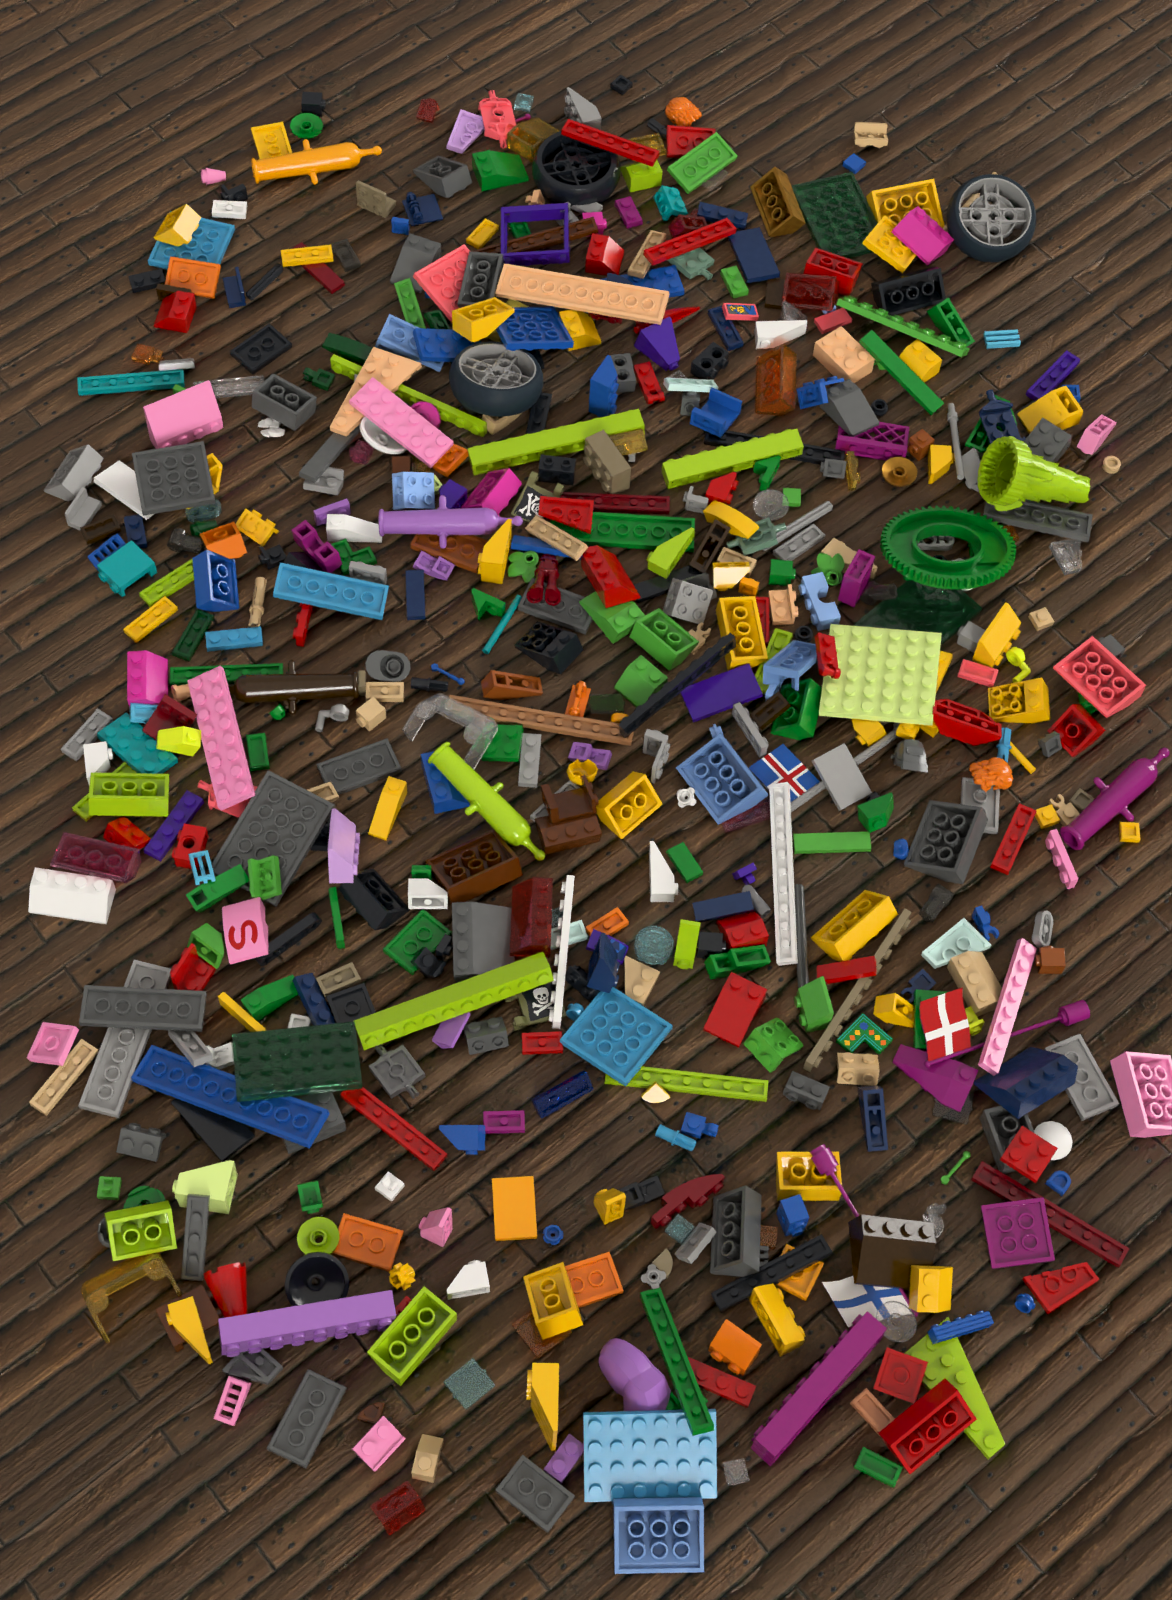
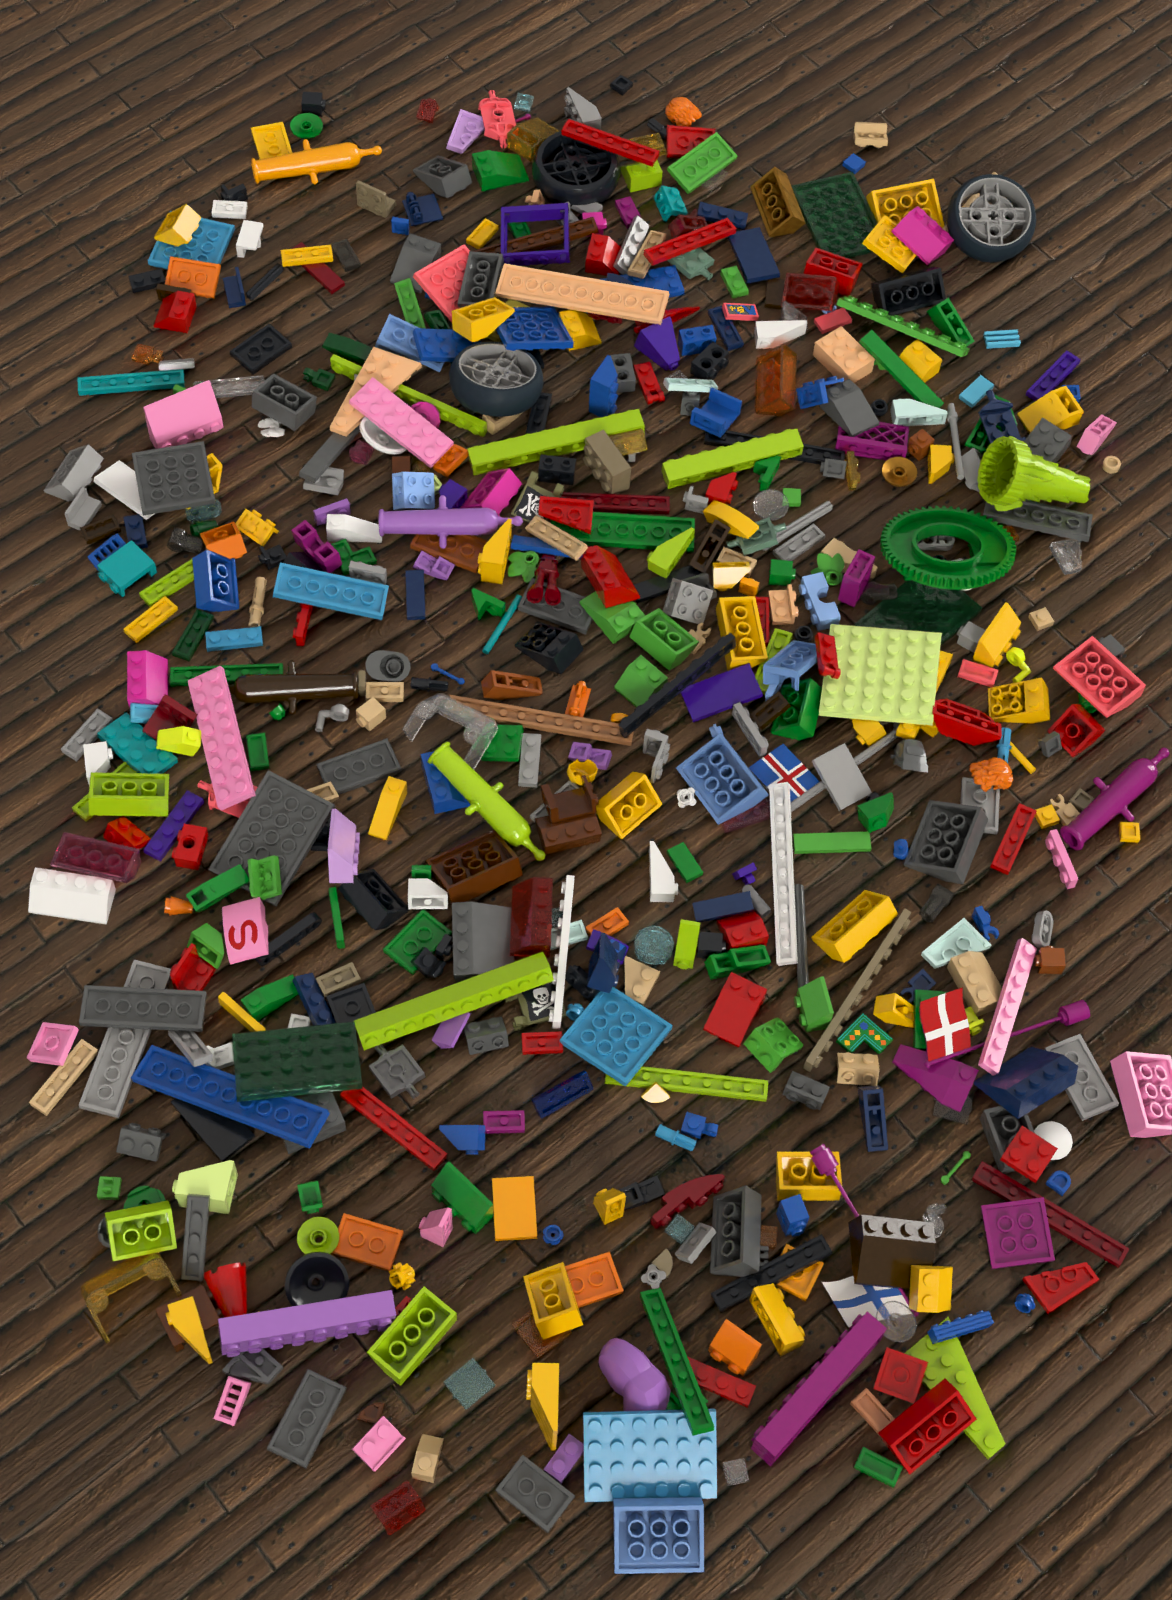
light nougat piece [171,684,191,703] -> none
medium azure tile [188,850,215,885] -> none
bright pink cone [201,168,226,185] -> none
white tile [375,1172,405,1202] -> none
white slope [447,1260,490,1300] -> none
clear smoke piece [588,694,625,714] -> none
red tile [817,956,877,984] -> none
none -> orange cone [164,896,193,916]
none -> white panel [236,220,263,258]
none -> green slope [431,1161,493,1234]
none -> light grey plate [613,215,650,275]
none -> blue brick [678,325,717,356]
none -> light aqua slope [890,399,948,426]
none -> medium azure tile [958,375,994,408]

